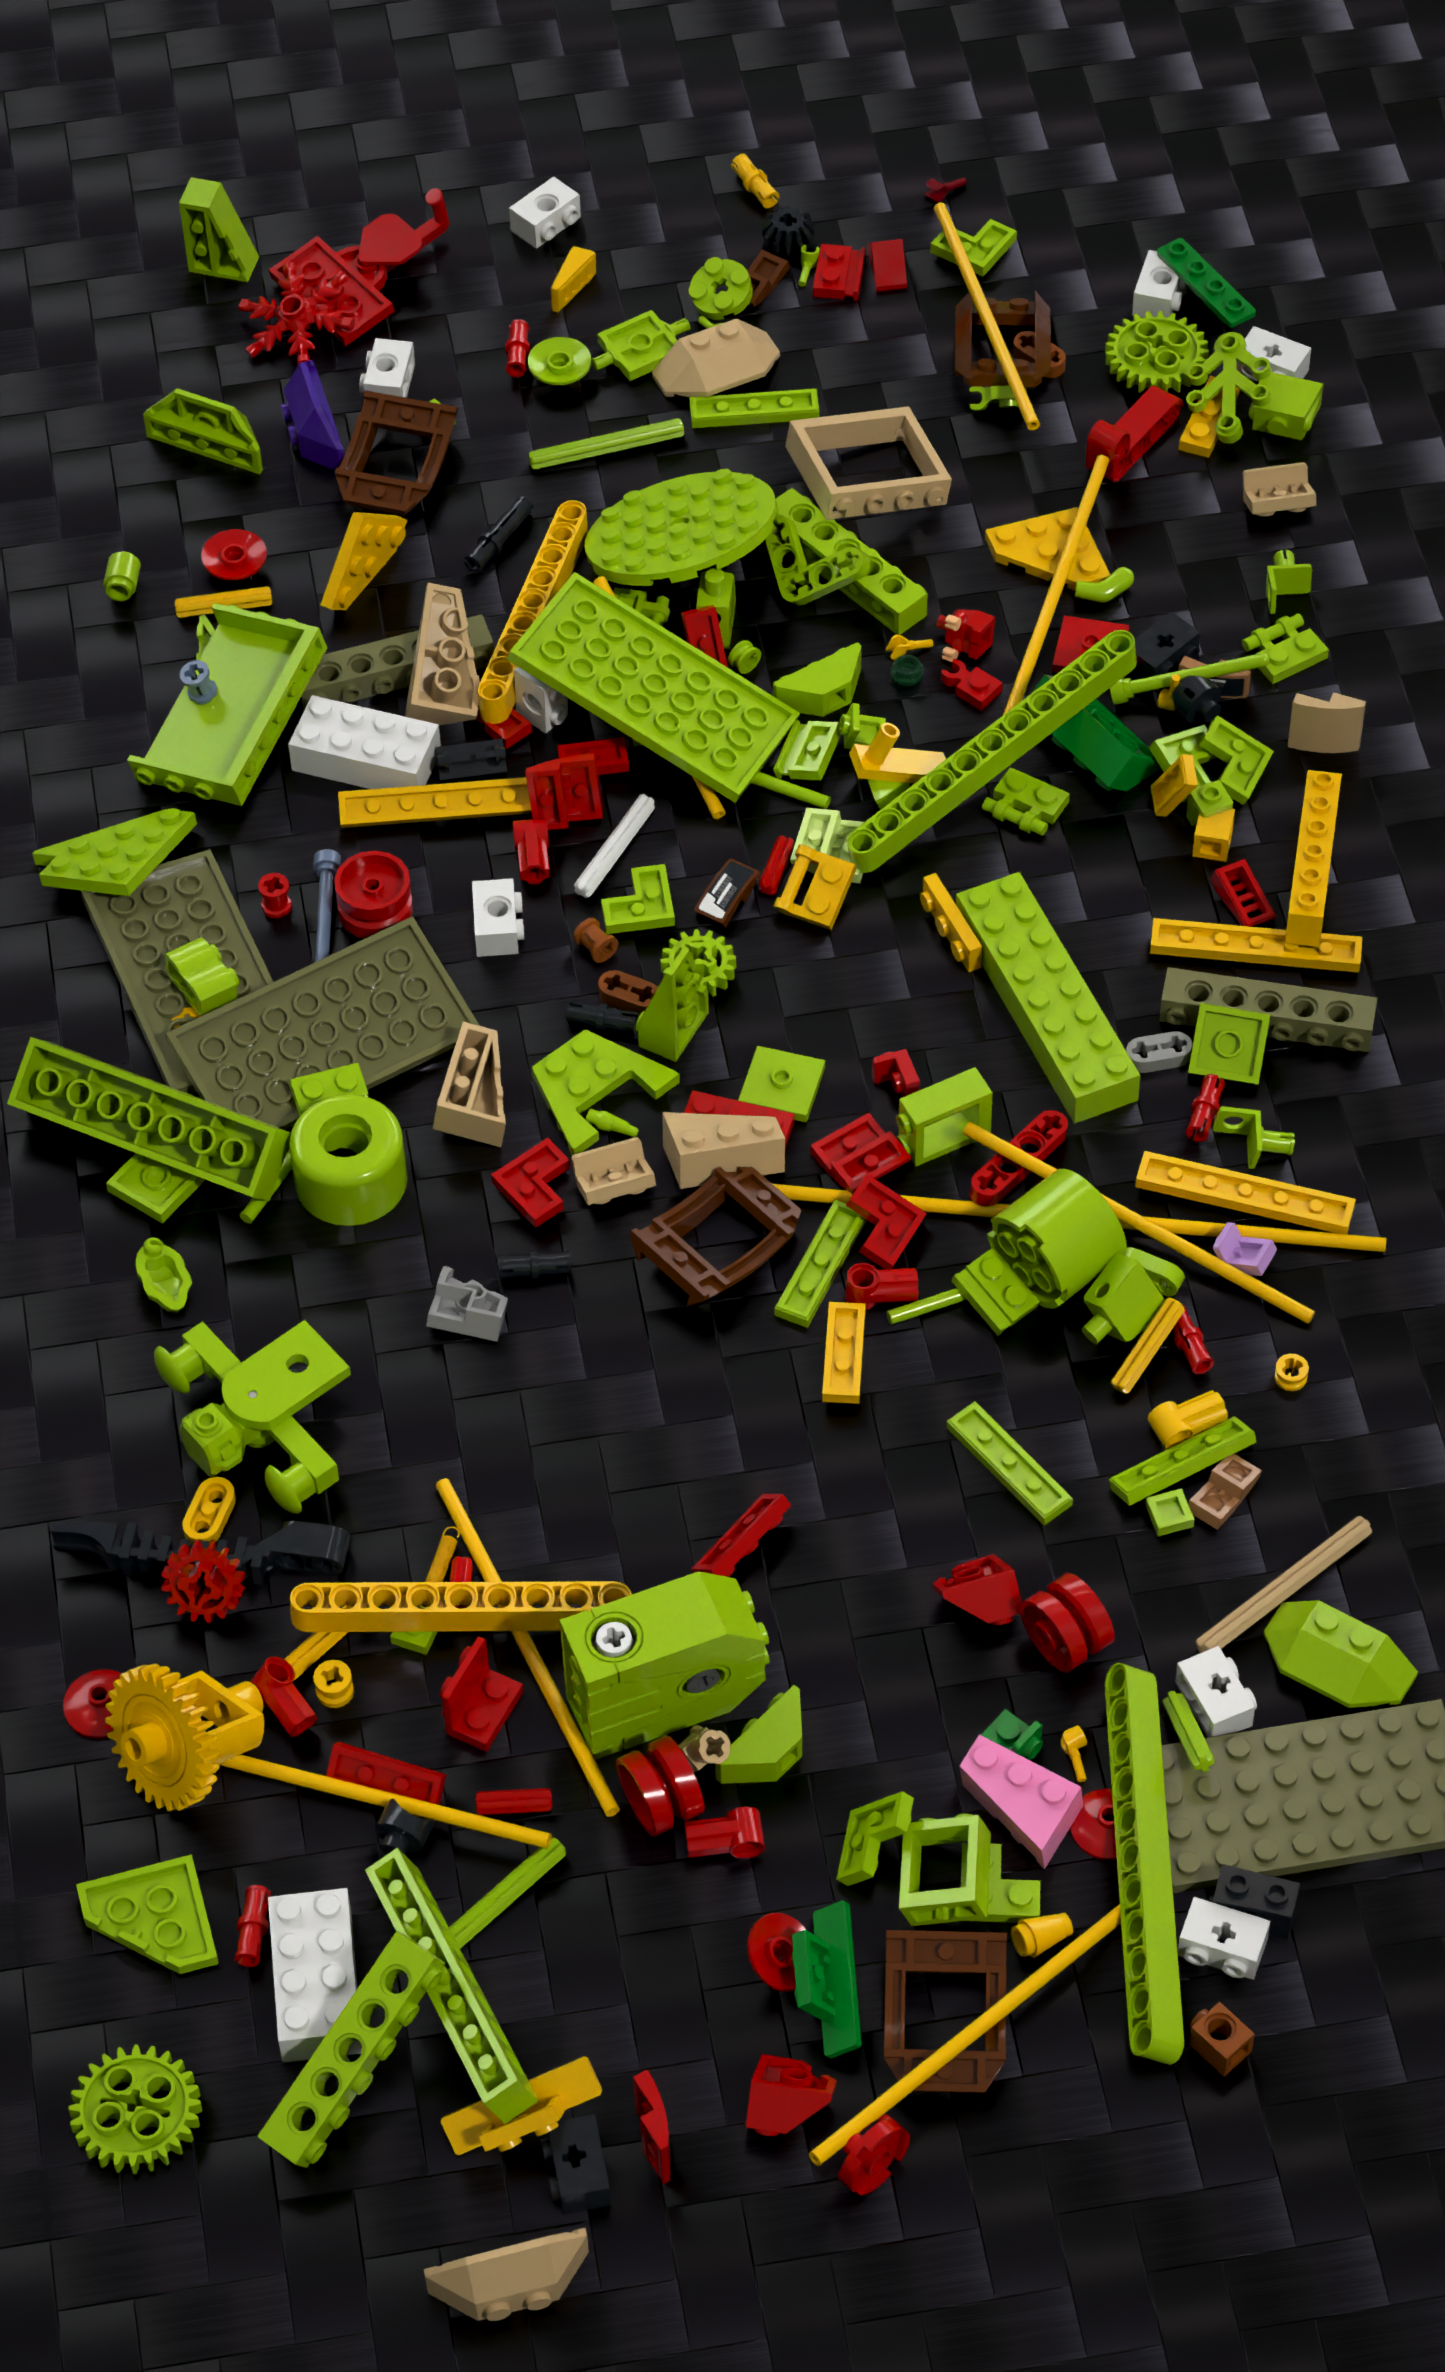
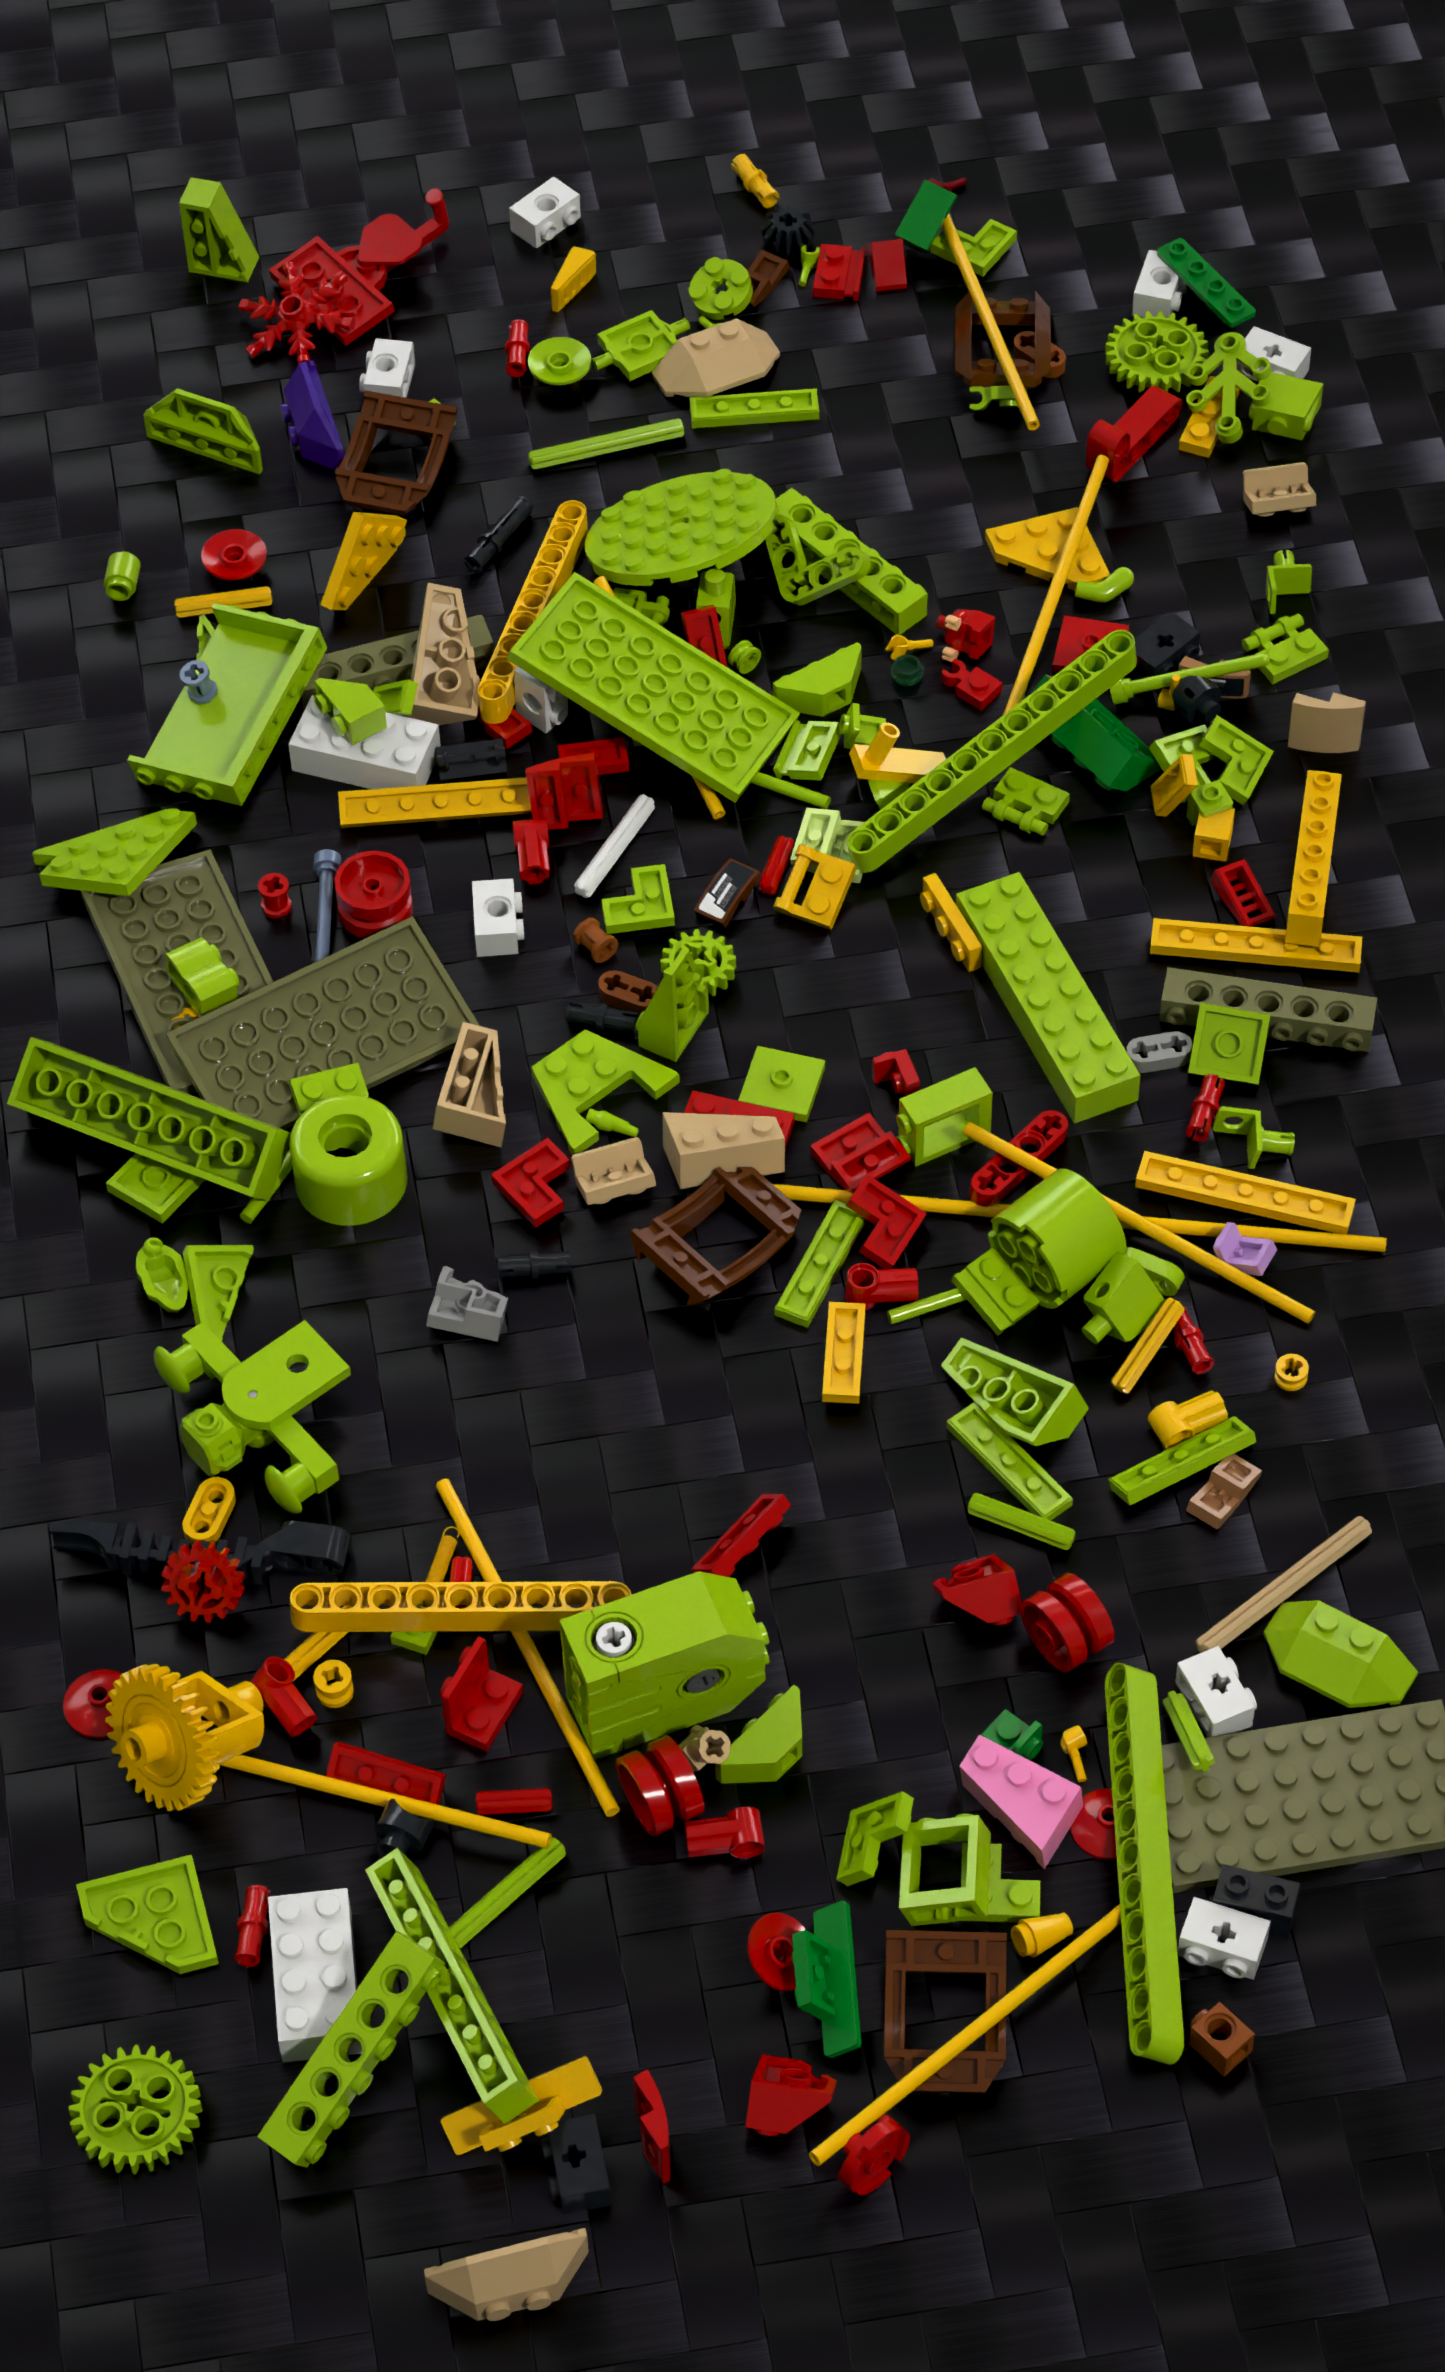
tan window [785,406,952,520] -> none
lime plate [1145,1488,1194,1536] -> none
none -> lime wing [183,1245,254,1341]
none -> lime slope [314,678,387,745]
none -> lime tile [373,679,418,716]
none -> green brick [895,179,958,253]
none -> lime wedge [941,1337,1089,1446]
none -> lime axle [968,1493,1075,1550]

